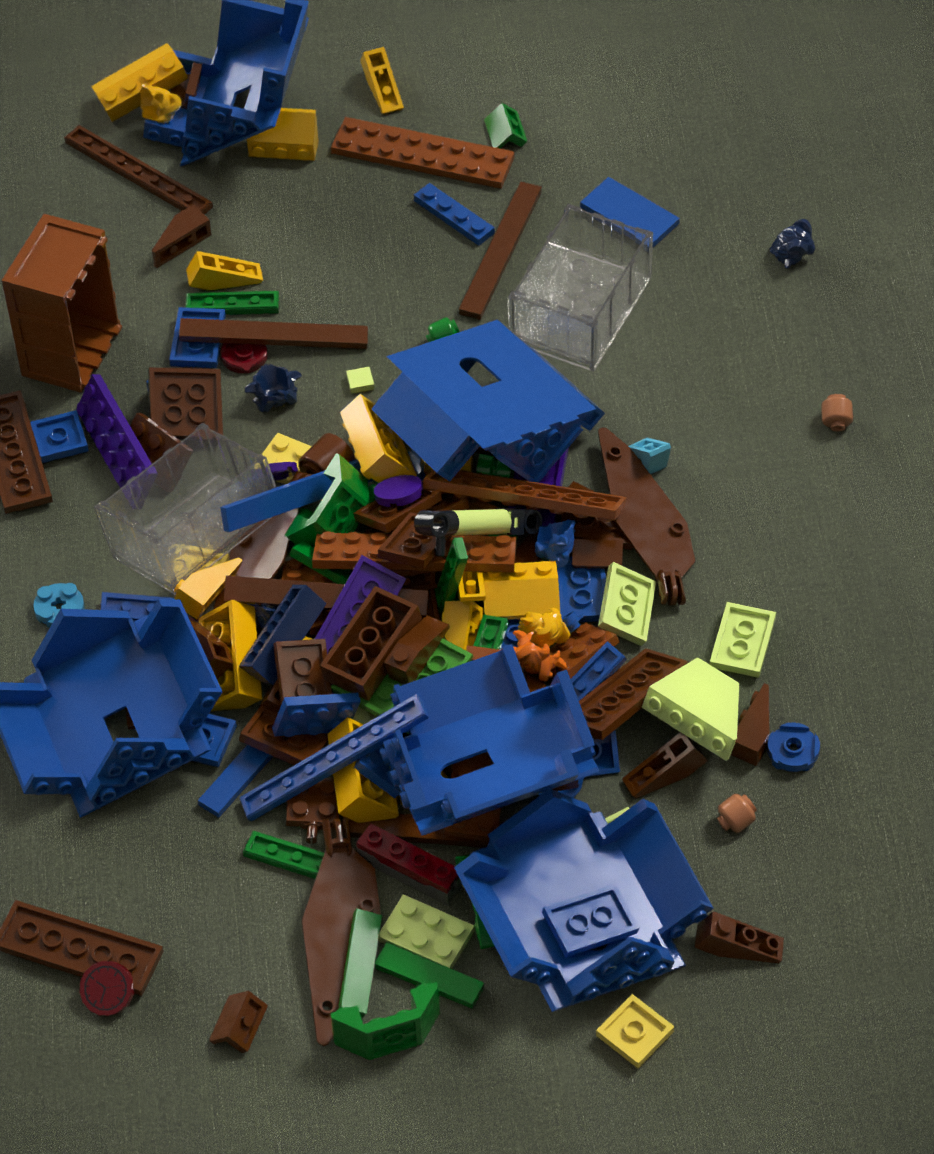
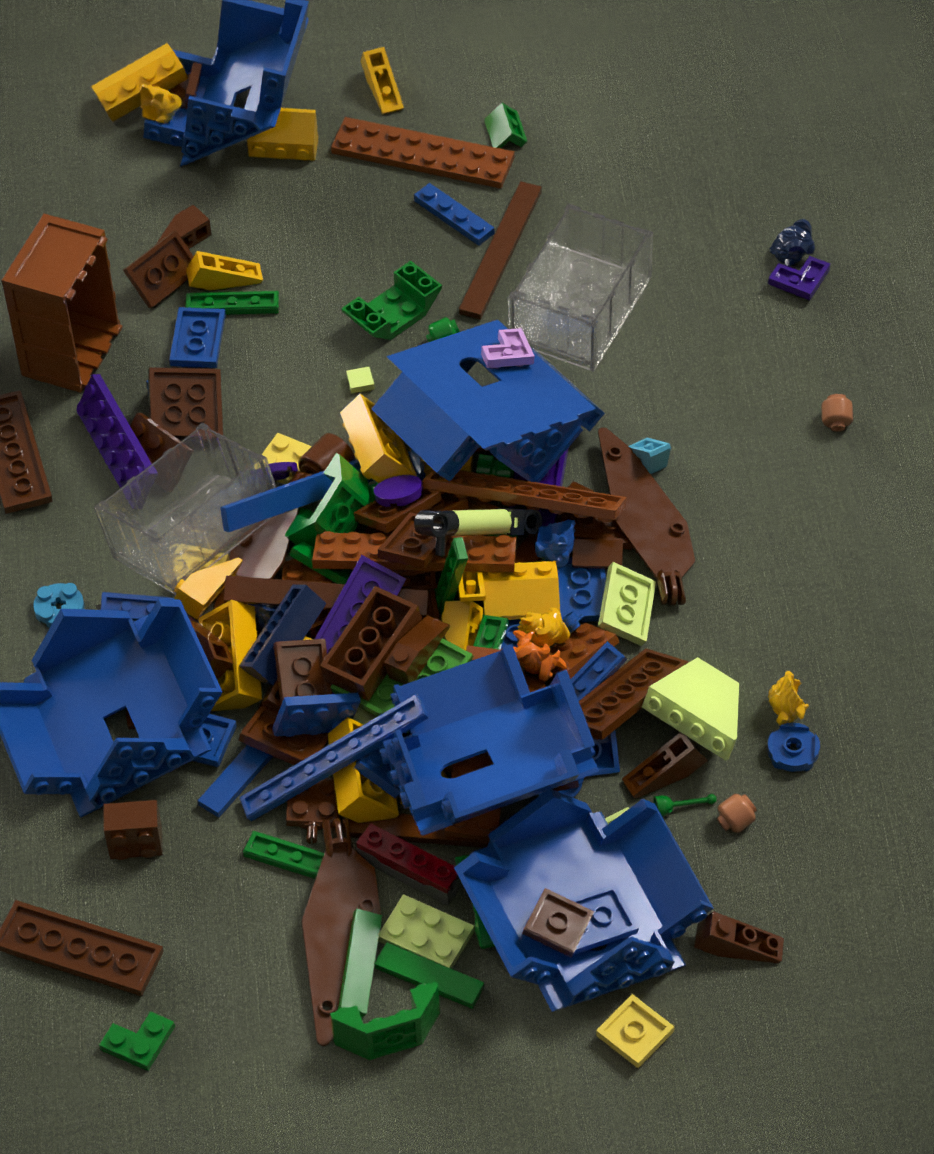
blue plate [30,410,89,463] -> none
reddish brown tile [64,125,213,215] -> none
dark red tile [80,961,134,1016] -> none
reddish brown tile [179,318,368,349] -> none
reddish brown panel [209,990,268,1053] -> none
dark red tile [221,343,268,373] -> none
dark blue hair [245,364,302,412] -> none
blue tile [580,177,680,249] -> none
yellowish green plate [710,602,776,678] -> none
reddish brown slope [731,683,769,766] -> none
none -> green plate [99,1011,175,1071]
none -> reddish brown brick [104,800,163,860]
none -> reddish brown plate [123,231,194,308]
none -> green slope [341,260,442,340]
none -> lavender plate [481,328,535,368]
none -> reddish brown tile [522,888,594,958]
none -> green hinge [653,794,717,816]
none -> dark purple plate [768,256,830,300]
none -> yellow hair [768,671,809,726]

